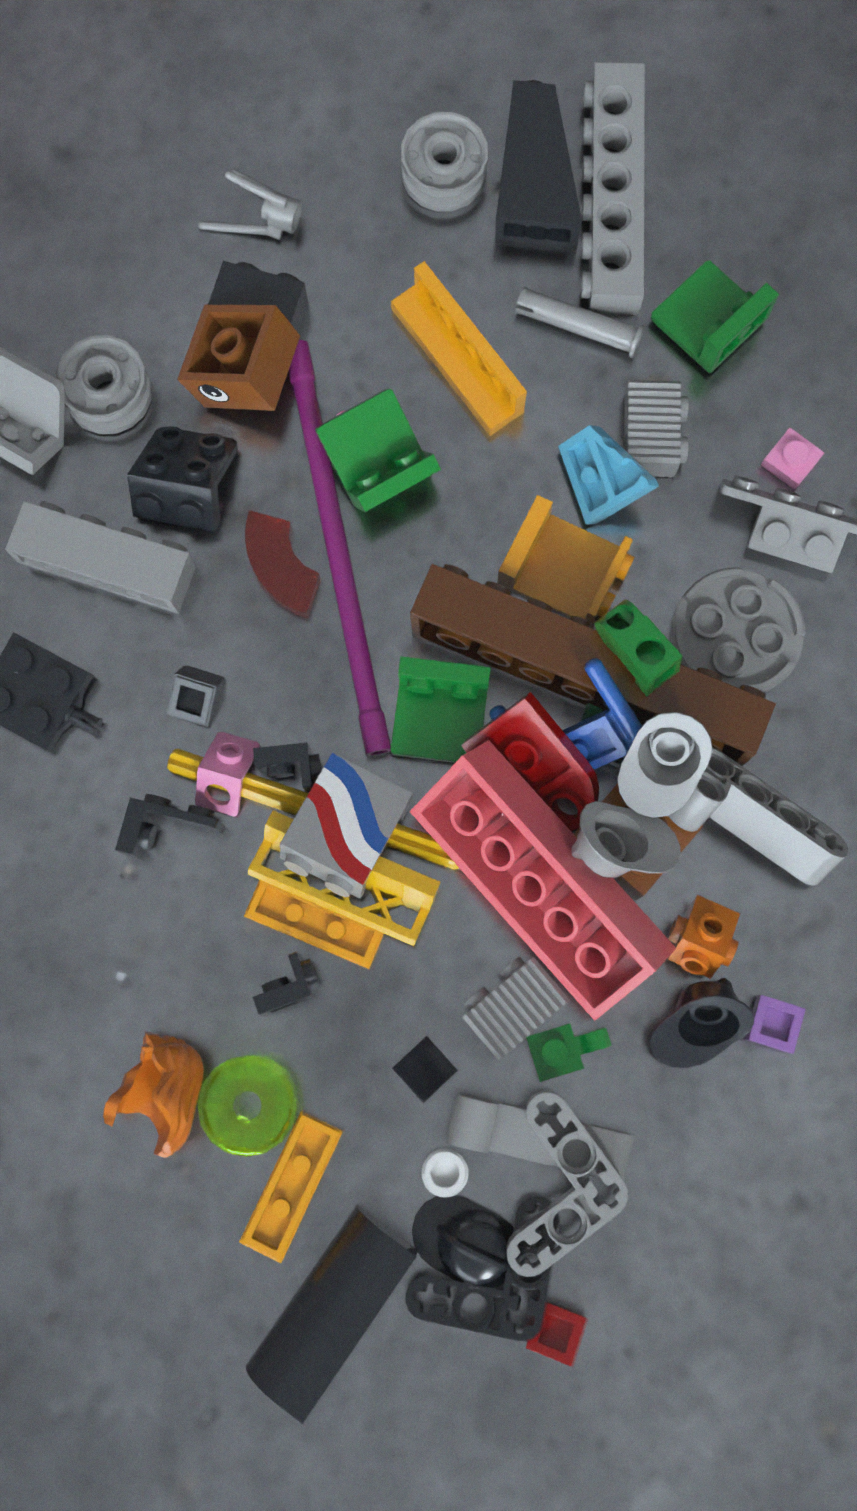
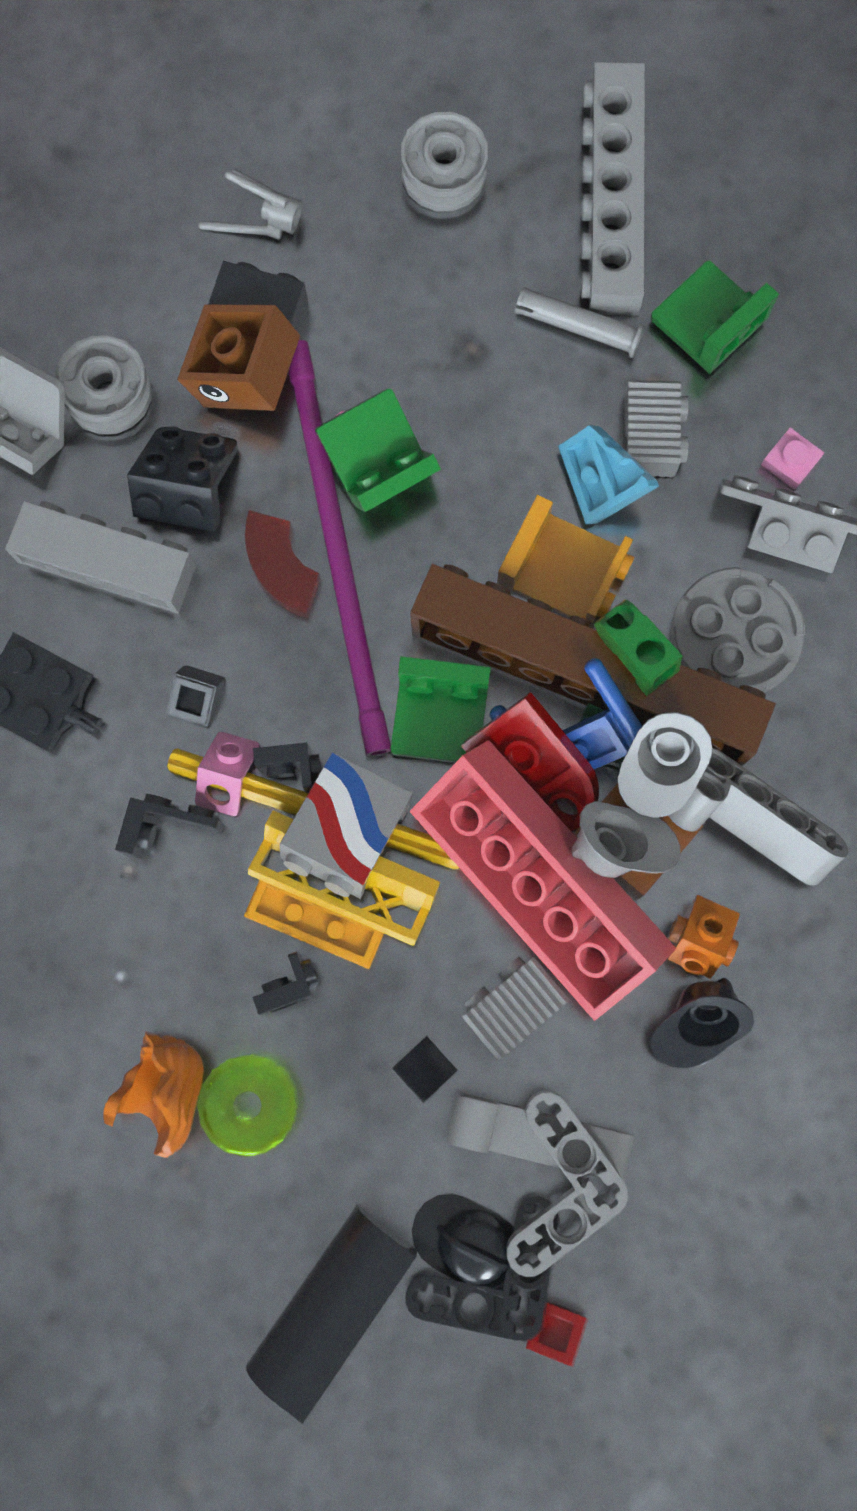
light orange tile [239,1110,344,1263] -> none
light orange fence [391,261,527,436] -> none
white tile [422,1148,468,1197] -> none
black slope [495,80,582,248] -> none
green plate [526,1023,612,1082] -> none
medium lavender plate [745,995,806,1054] -> none

